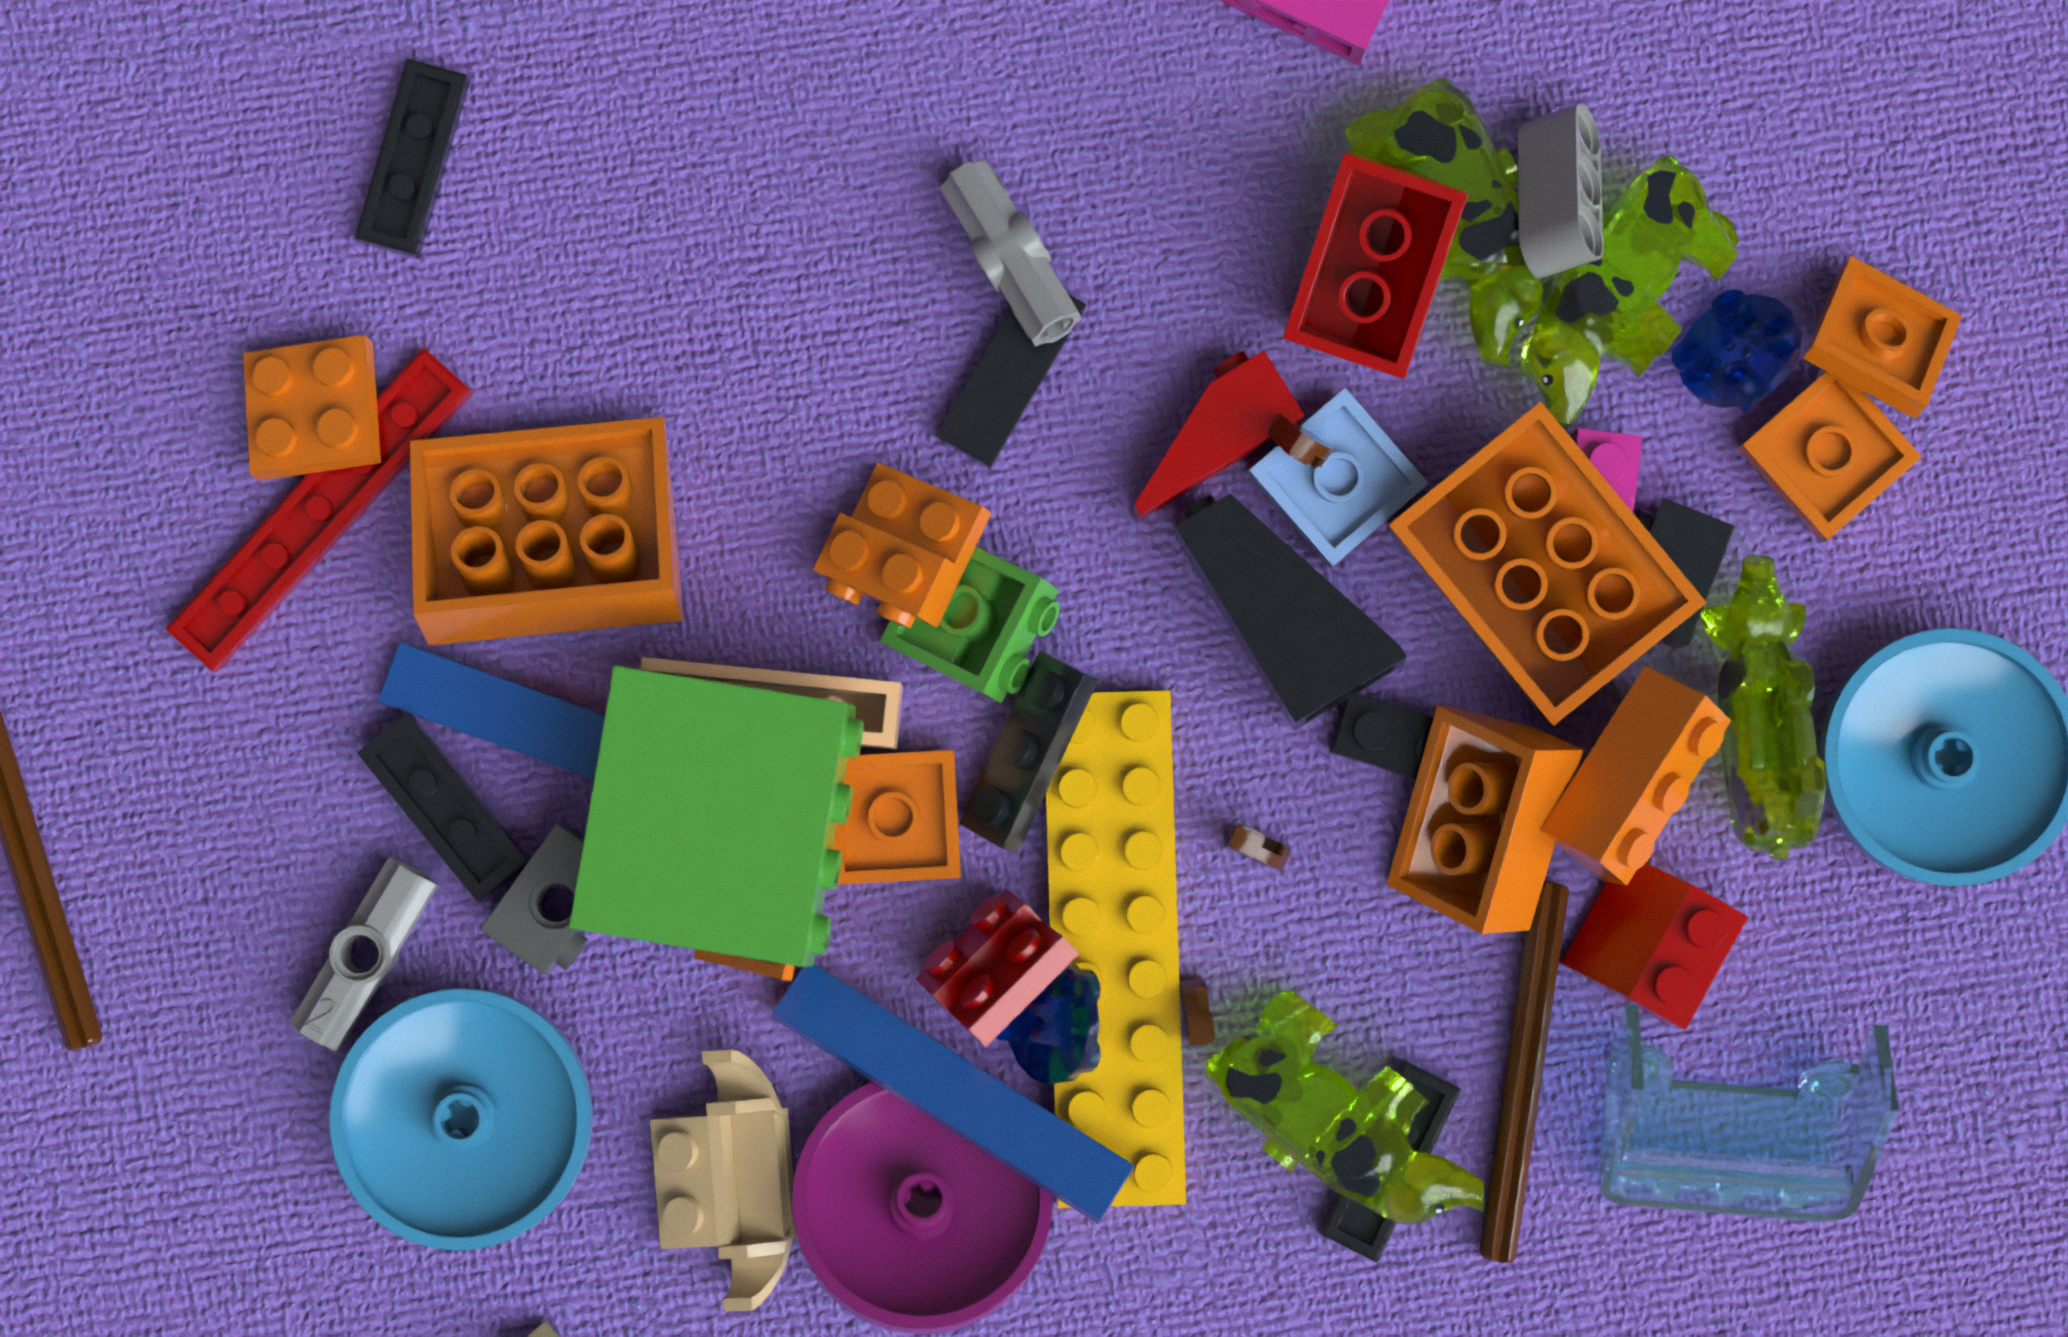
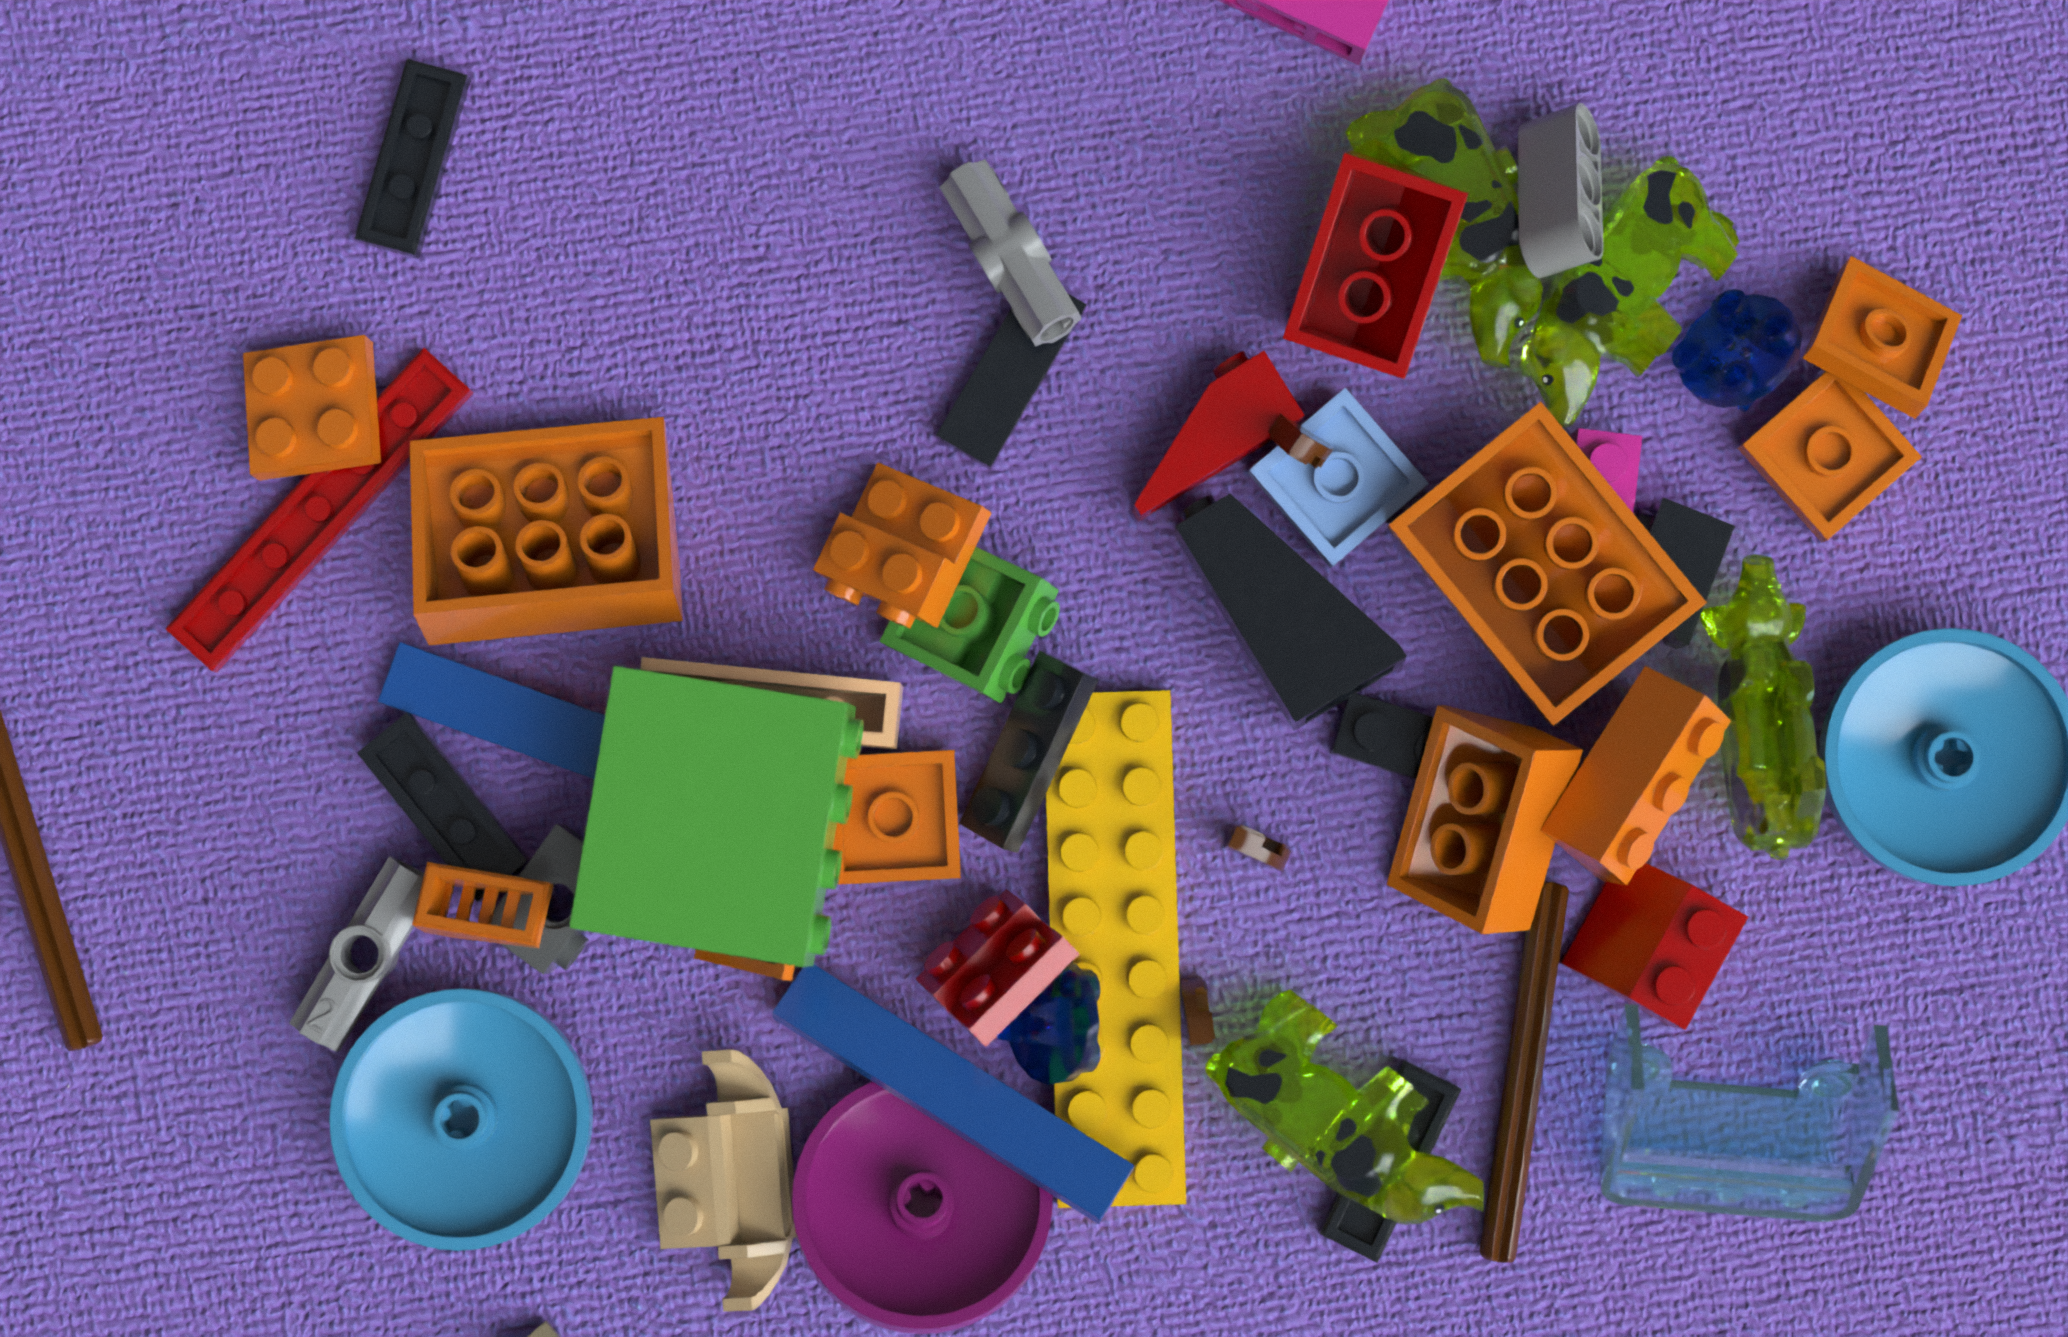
none -> orange slope [412,862,554,948]

